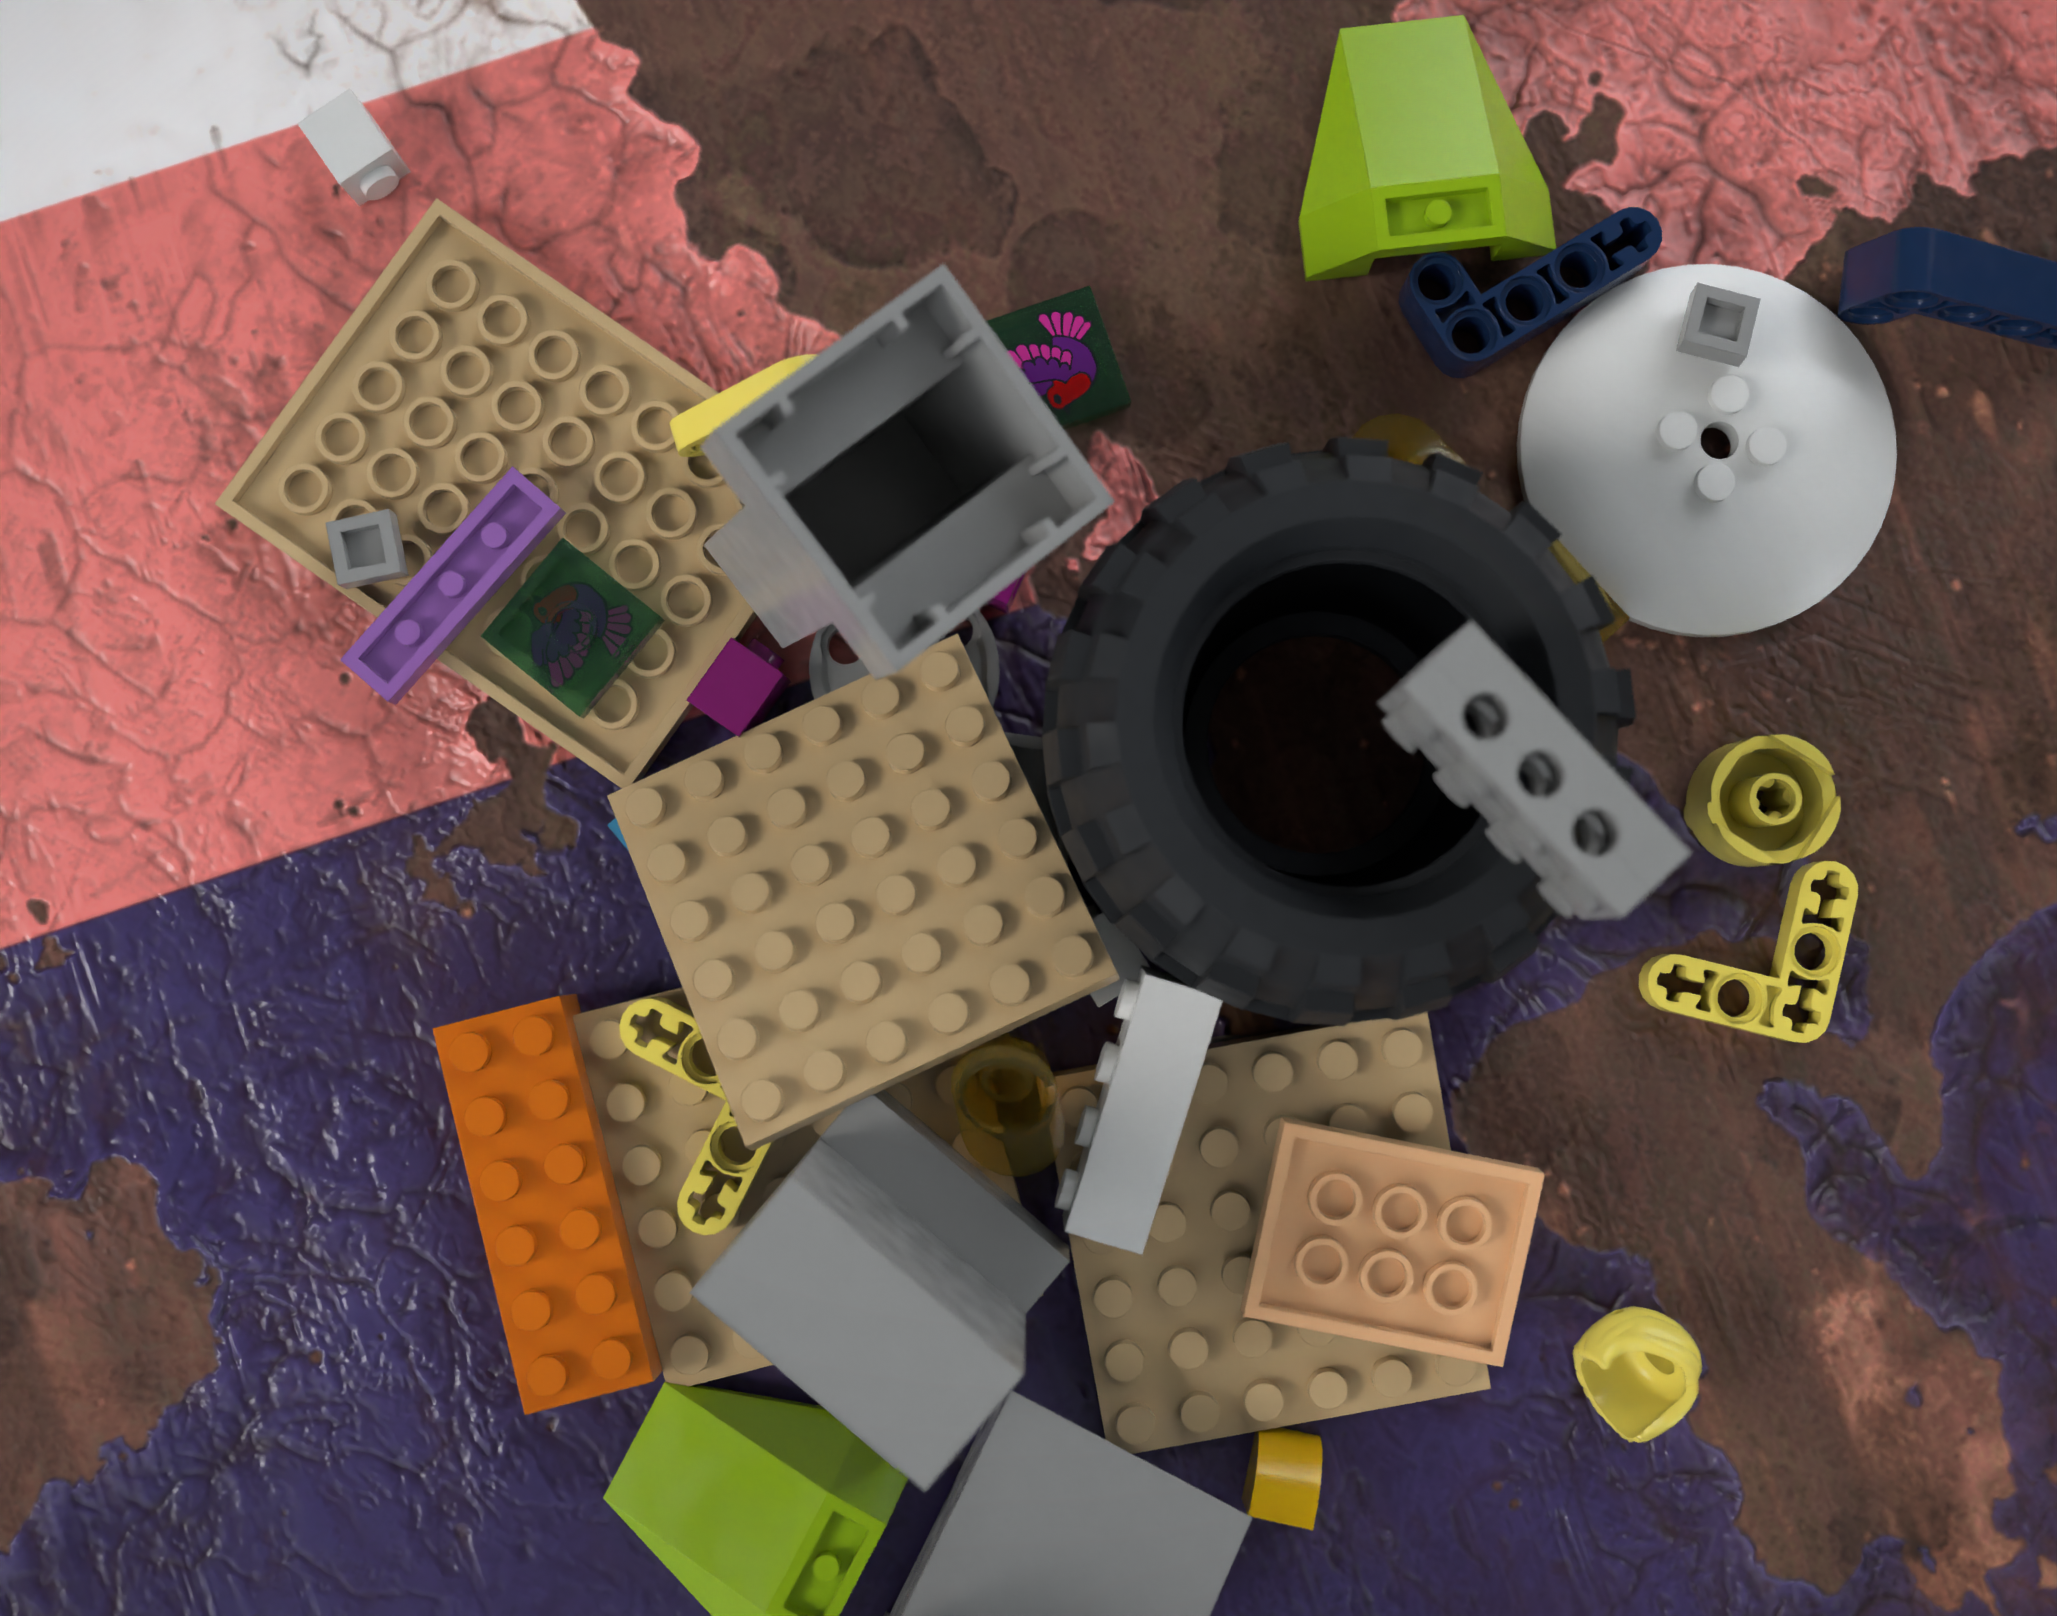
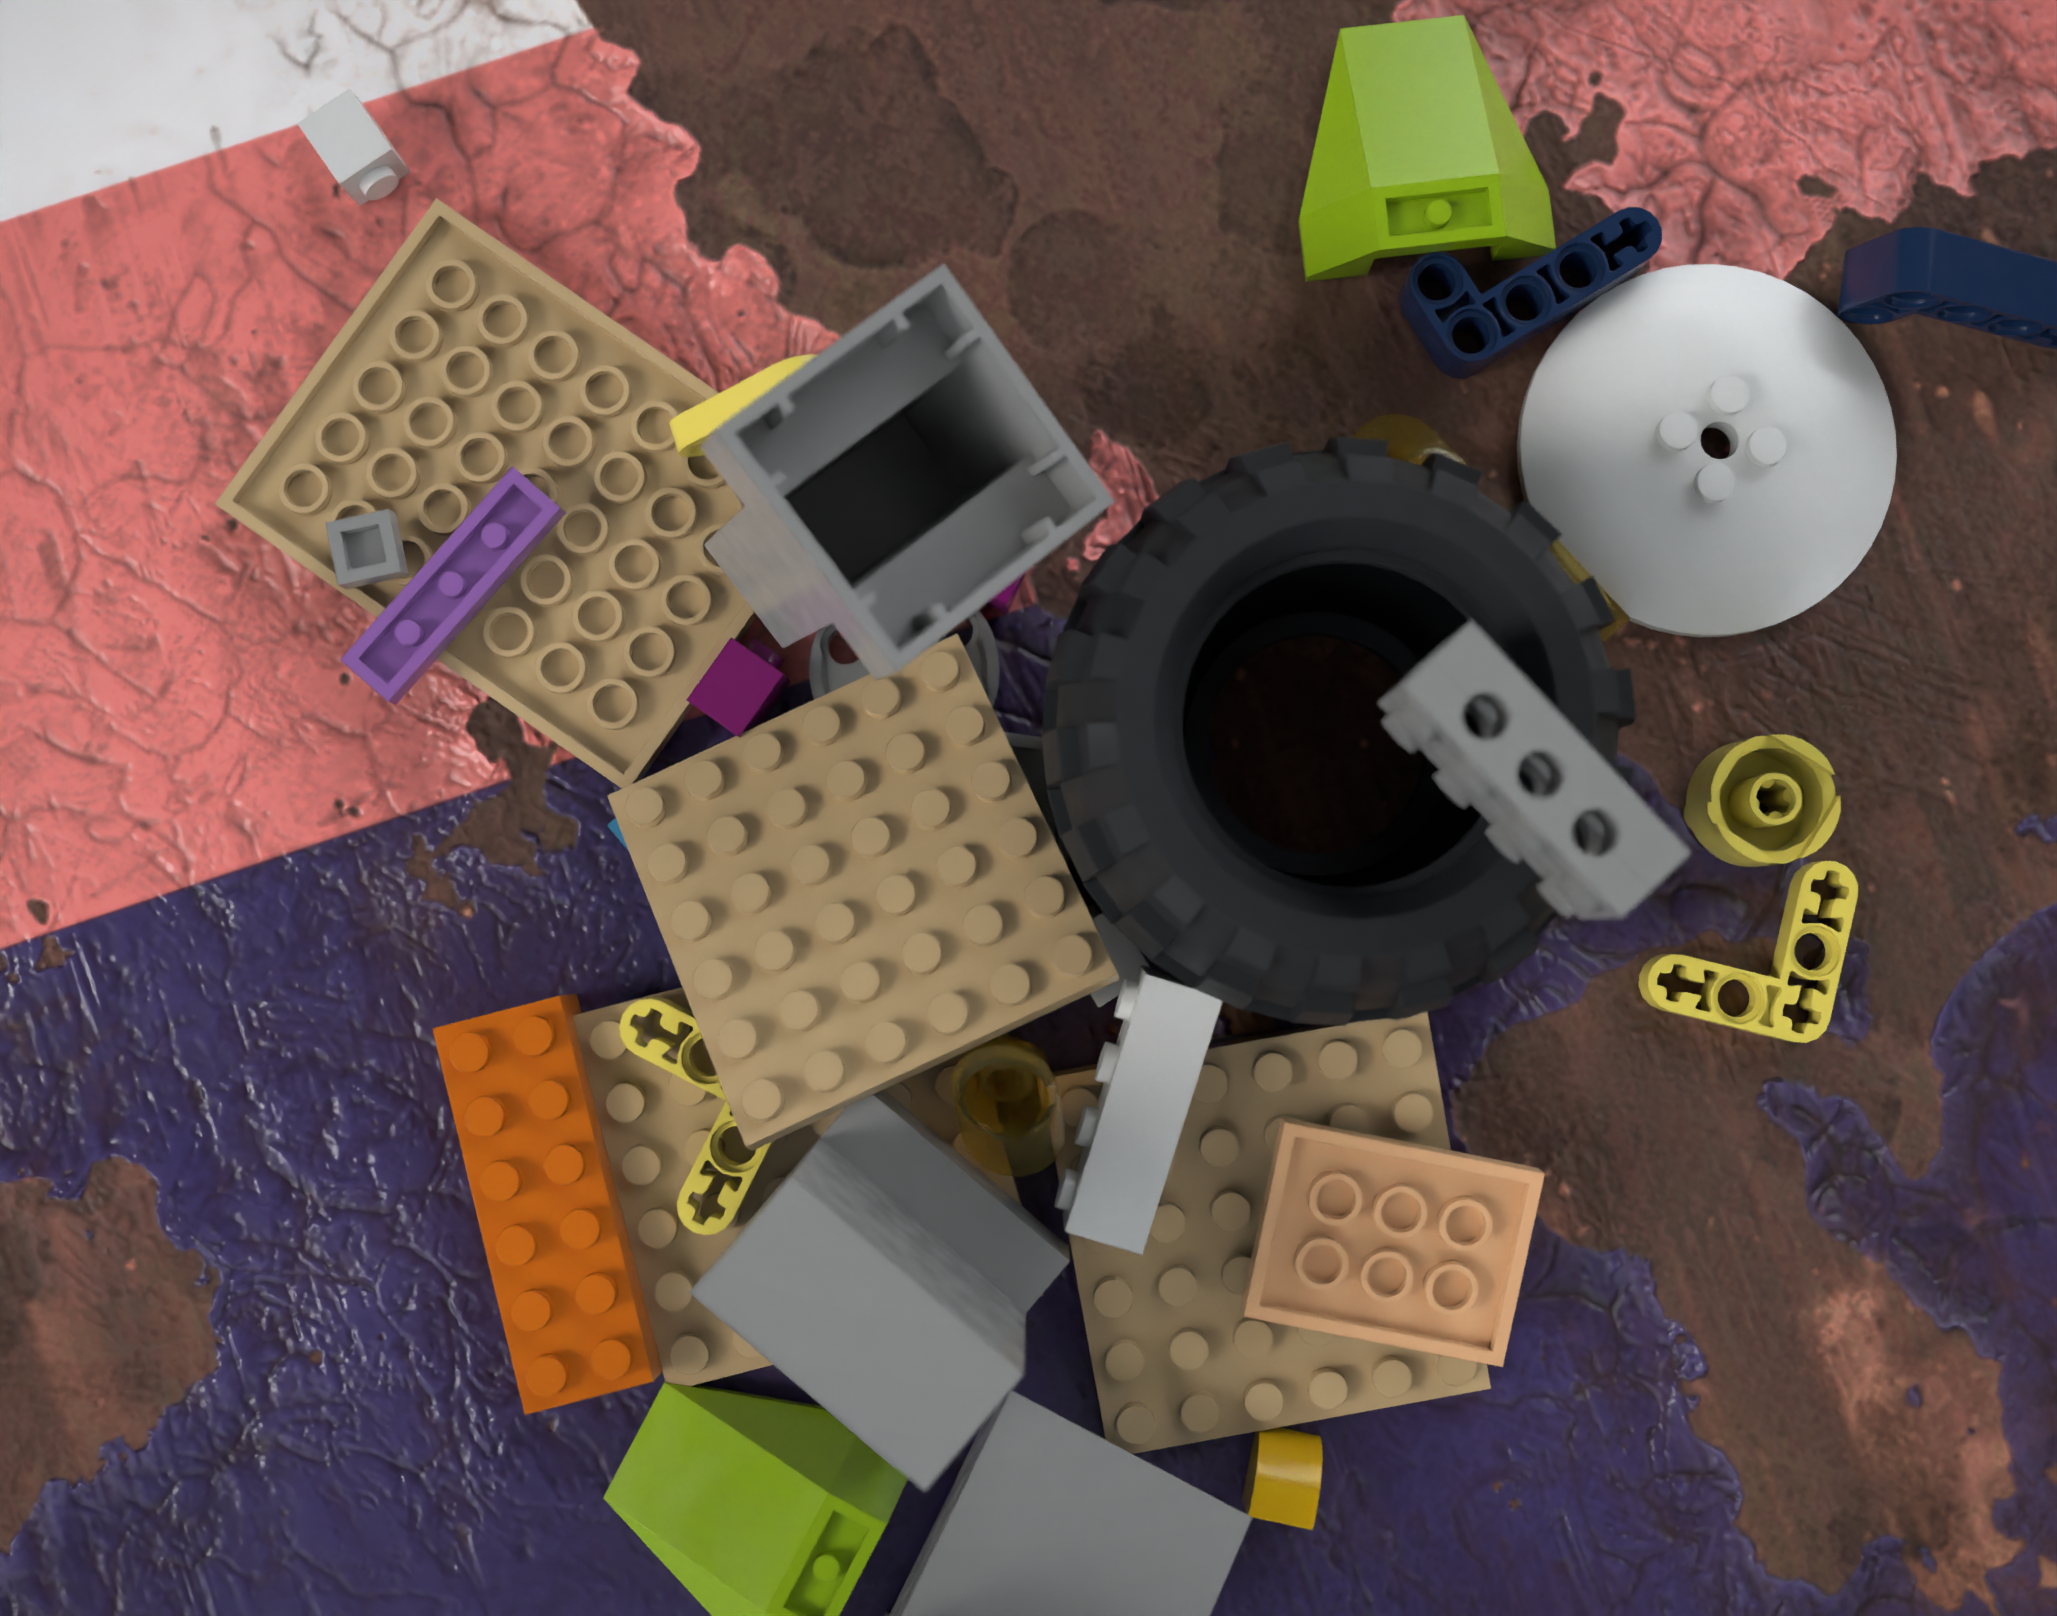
clear green tile [481,538,665,719] -> none
tile [986,285,1132,430] -> none
light yellow piece [1573,1306,1702,1443] -> none
light grey plate [1676,282,1761,367] -> none

